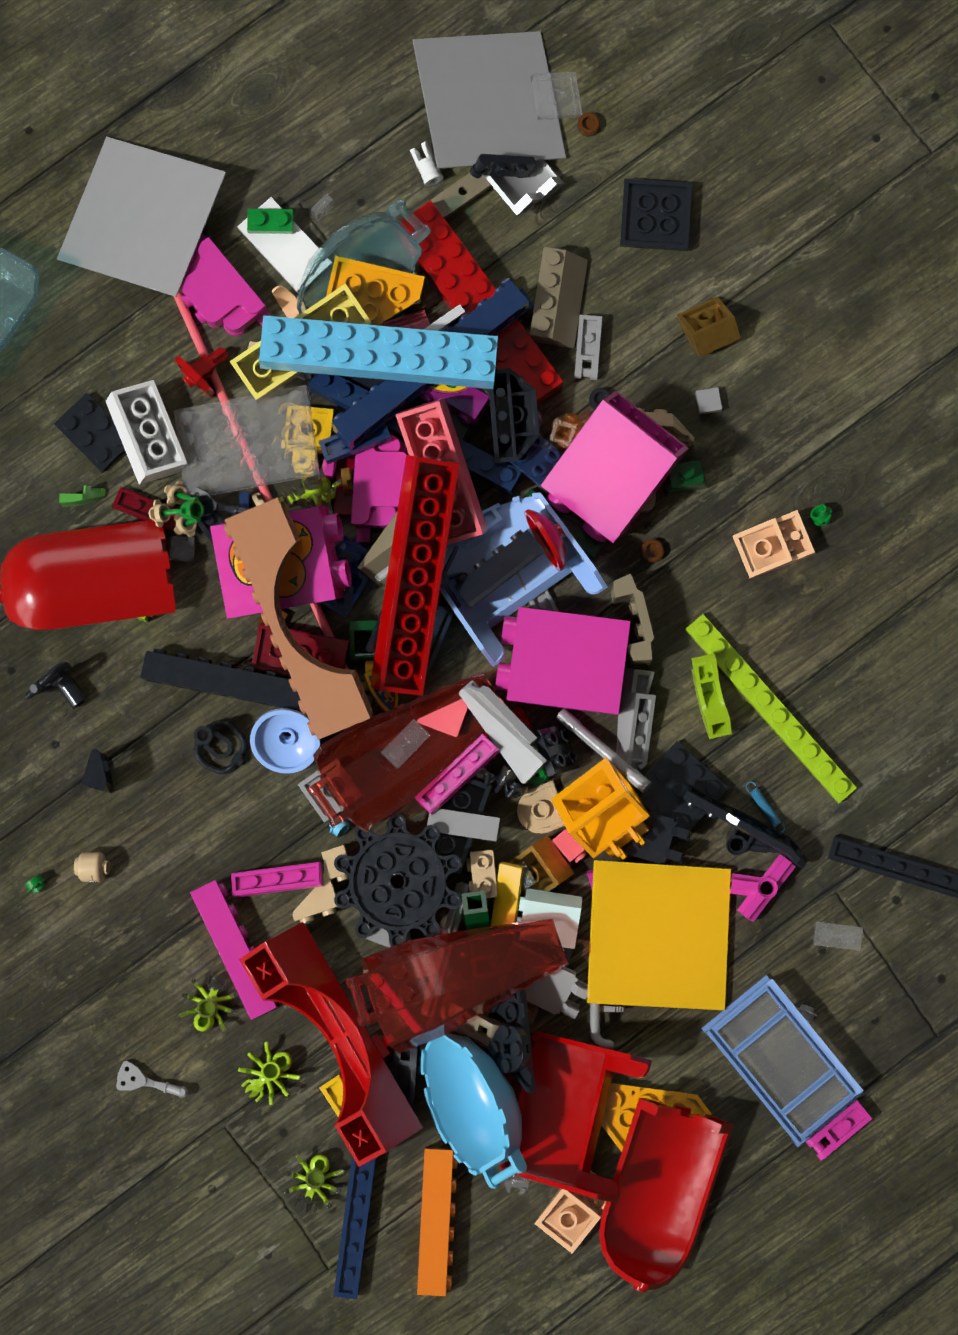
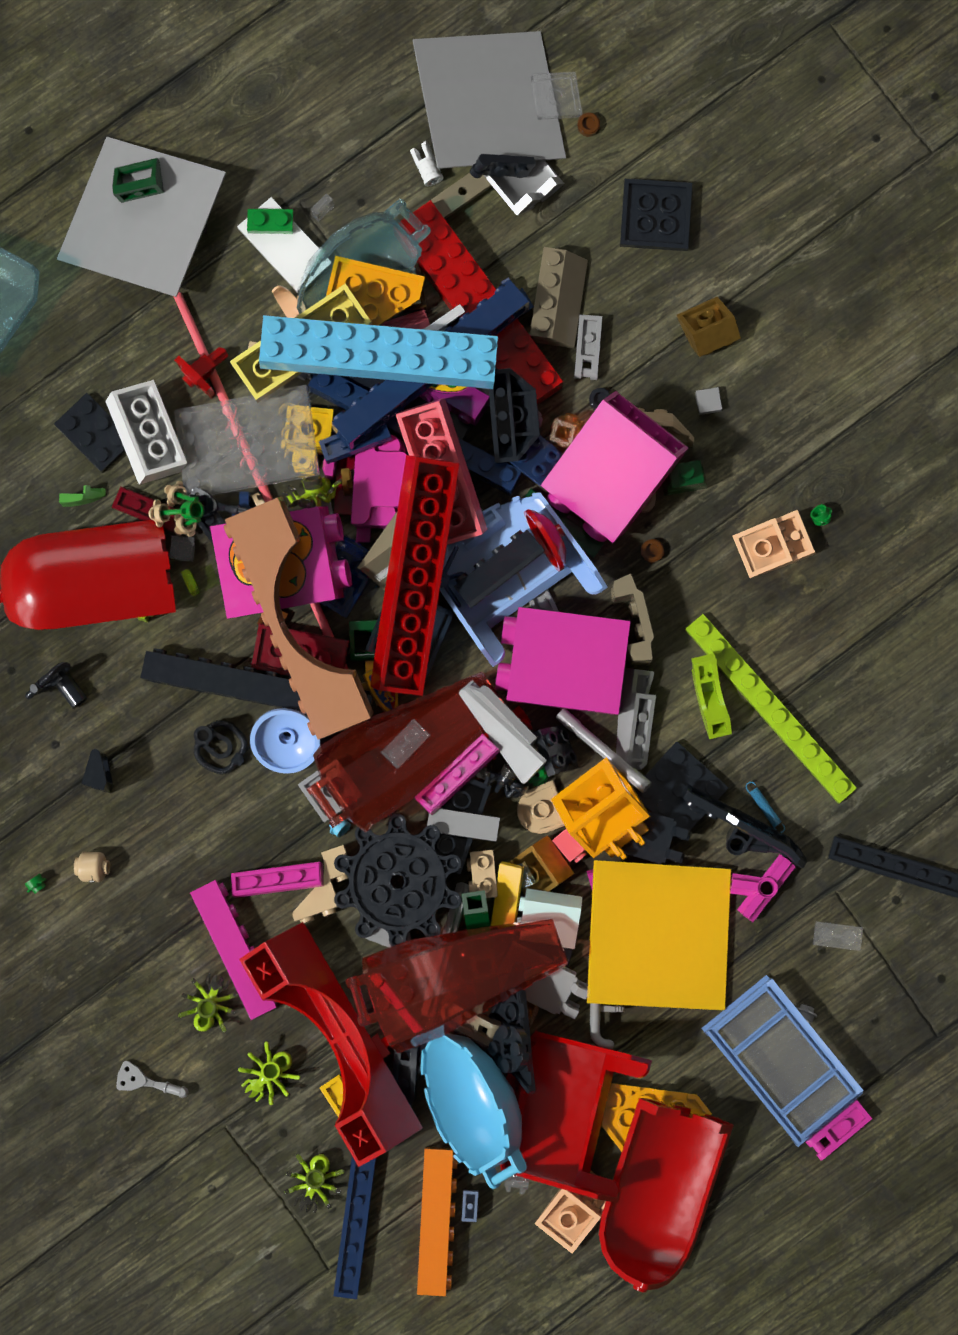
dark pink brick [181,234,271,336] -> none
coral tile [417,699,469,738] -> none
none -> dark green tile [112,158,164,203]
none -> clear neon green tile [181,569,200,596]
none -> sand blue piece [462,1190,478,1222]

